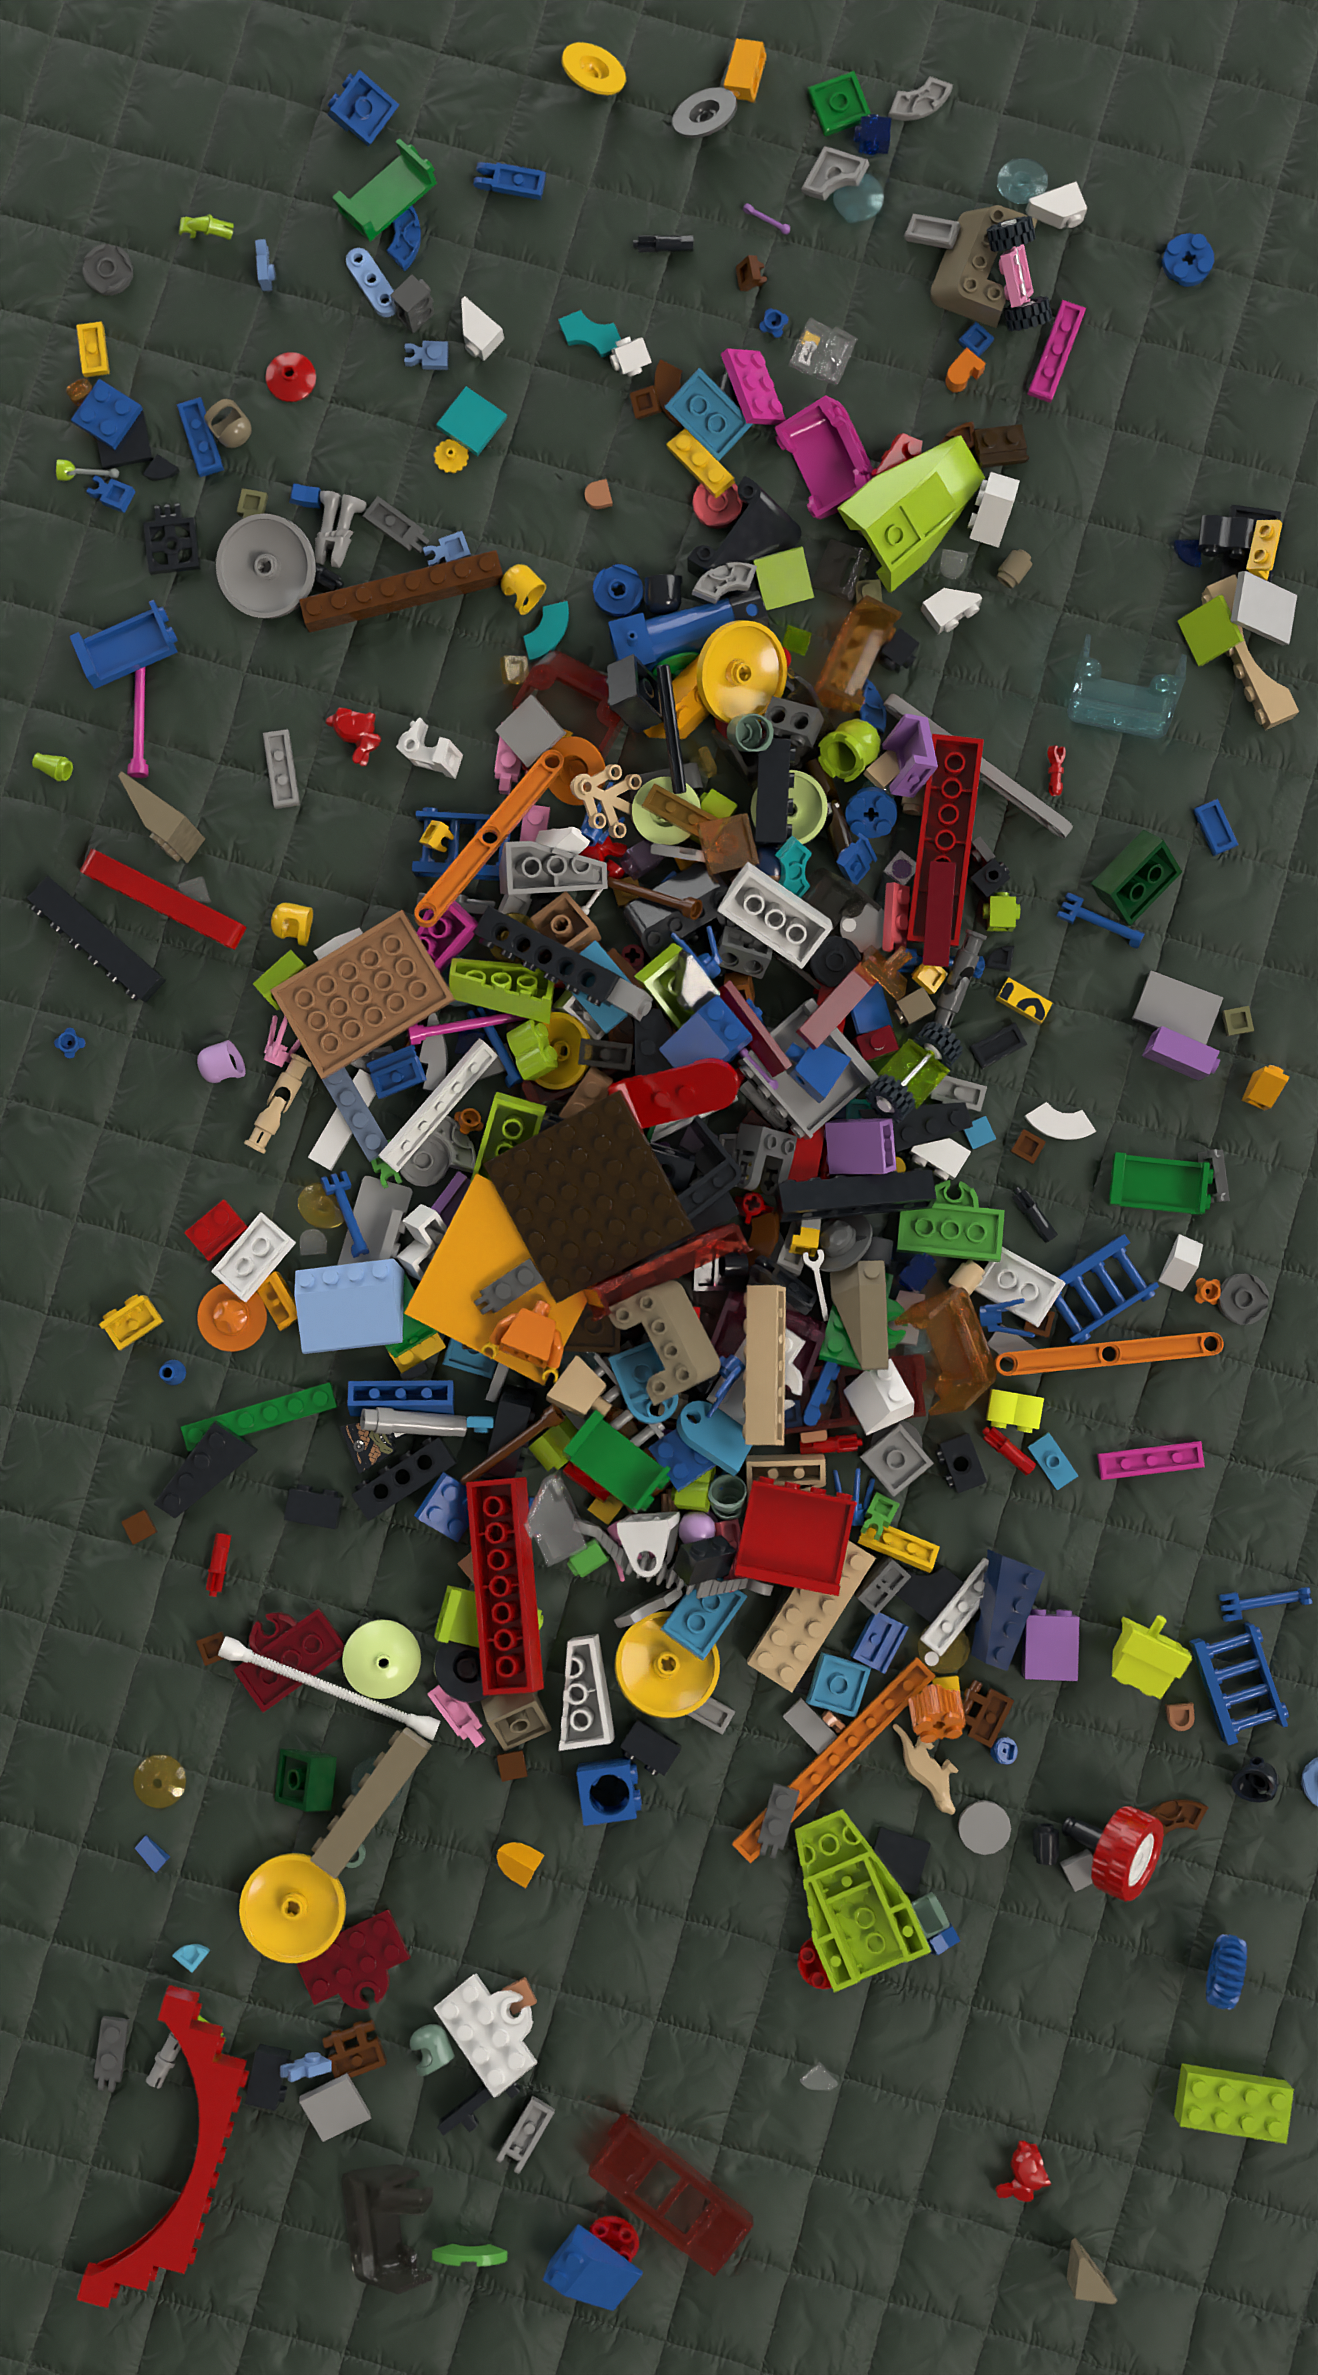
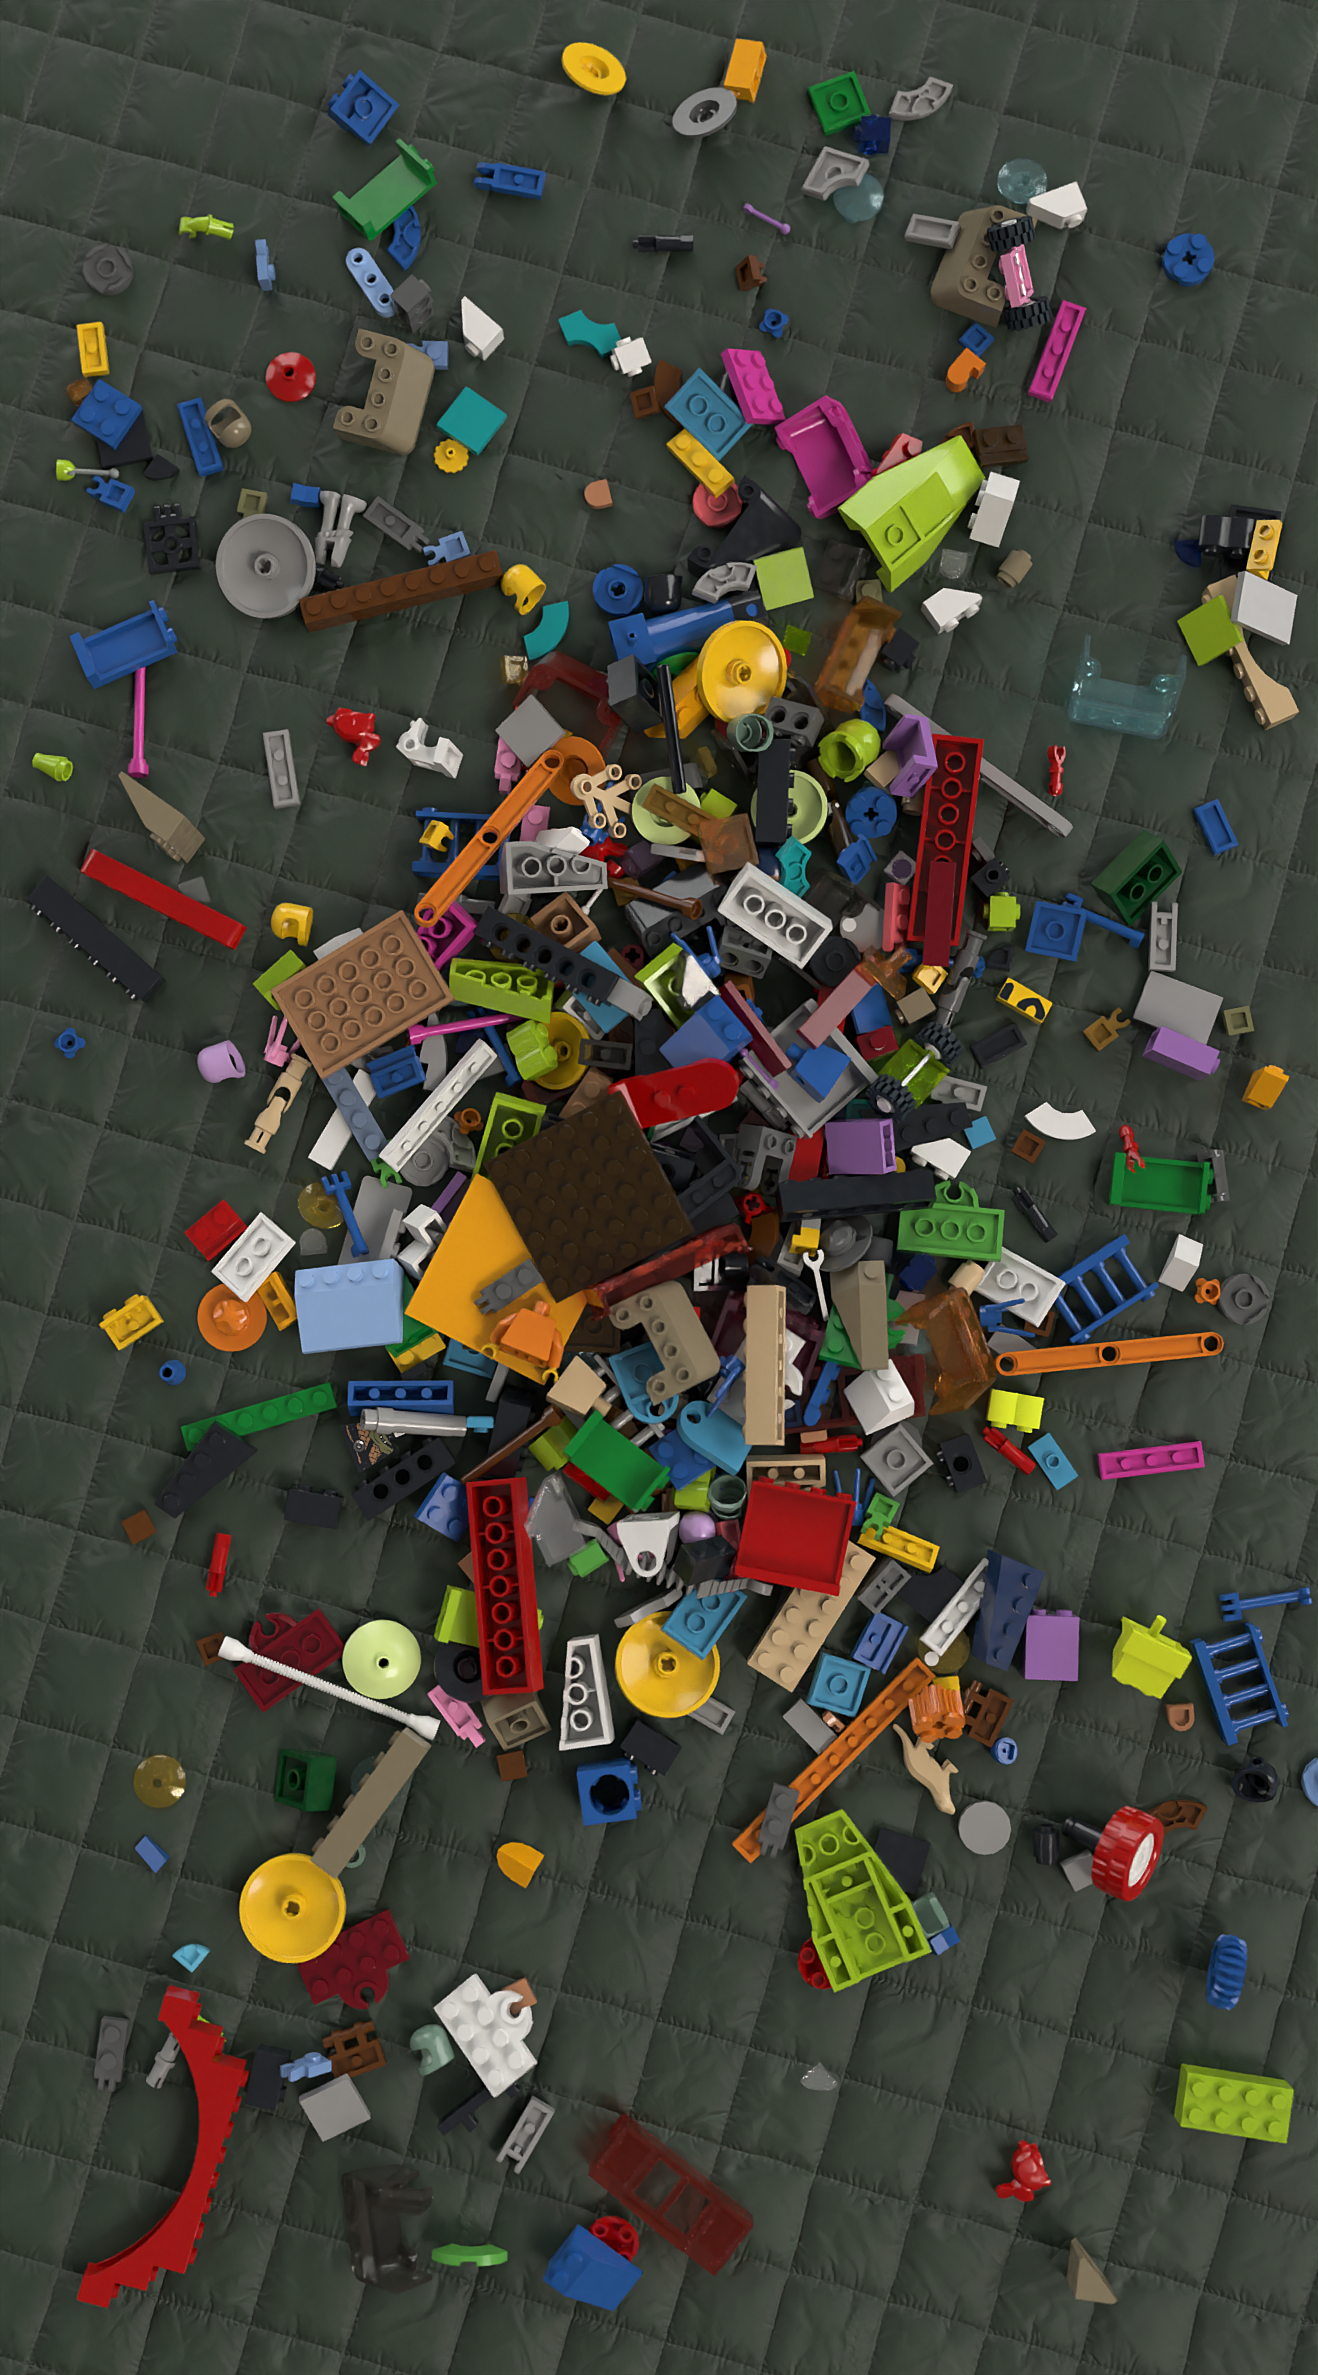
clear slope [788,317,857,385] -> none
none -> dark tan windscreen [333,328,435,455]
none -> blue plate [1025,901,1088,962]
none -> pearl gold plate [1082,1008,1131,1053]
none -> red piece [1119,1125,1145,1173]
none -> light grey hinge [1148,902,1178,972]

